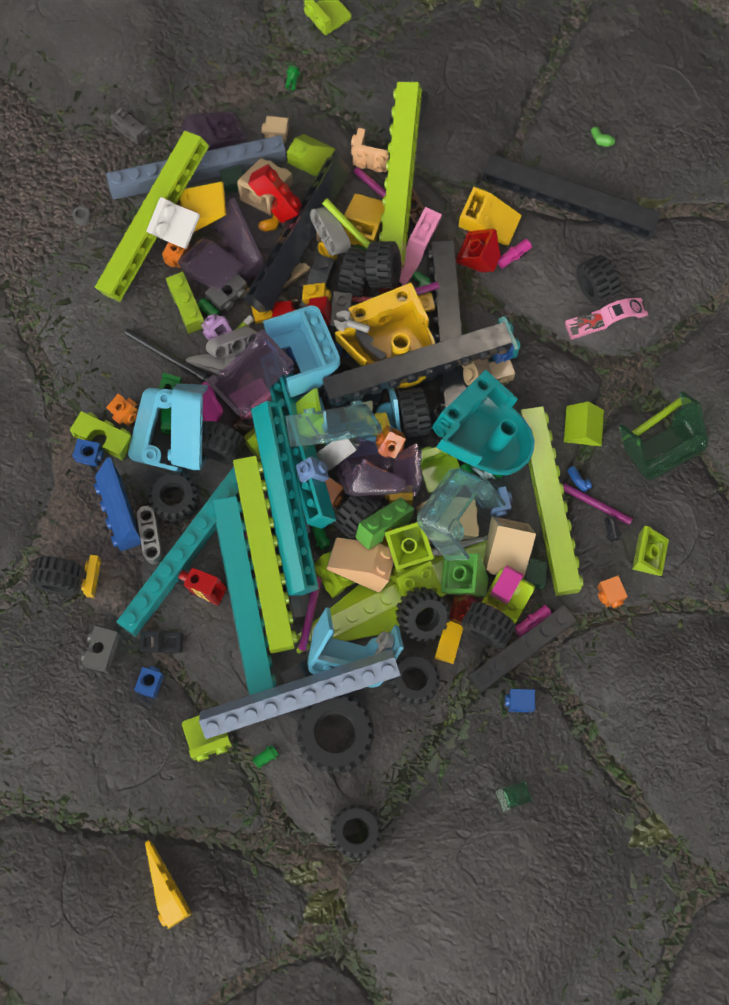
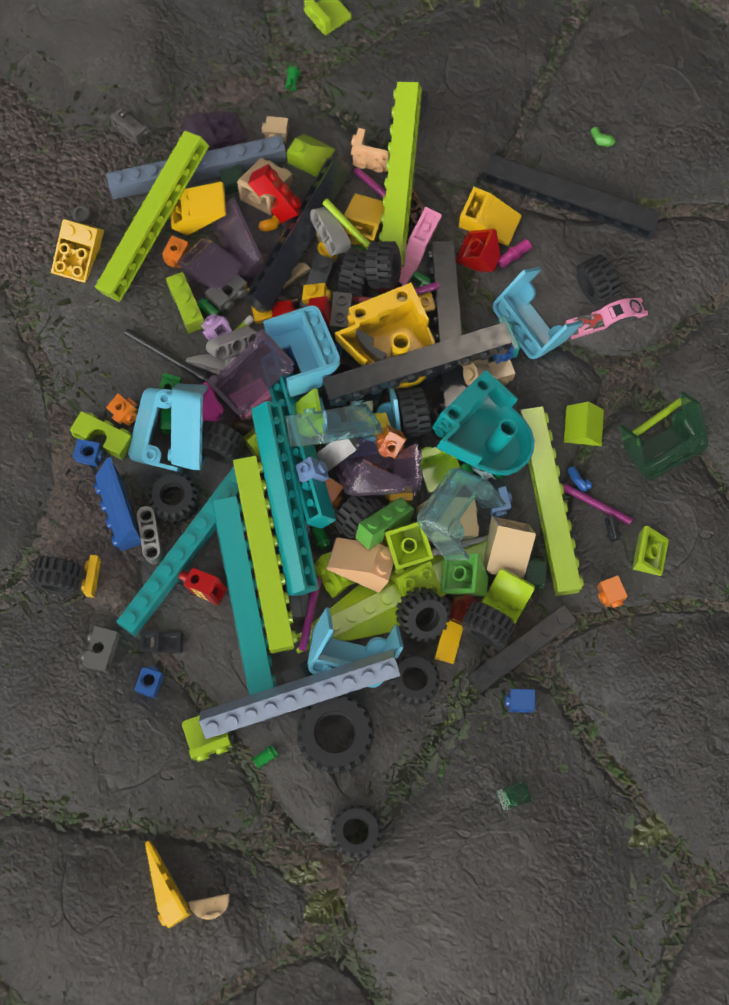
white bracket [146,197,200,249] -> none
light grey bar [334,310,370,333] -> none
light grey bar [375,631,394,654] -> none
dark pink slope [490,565,524,605] -> none
dark pink pin [514,605,552,637] -> none
none -> yellow slope [51,219,104,283]
none -> tan tile [188,894,230,919]
none -> medium azure windscreen [493,267,583,359]

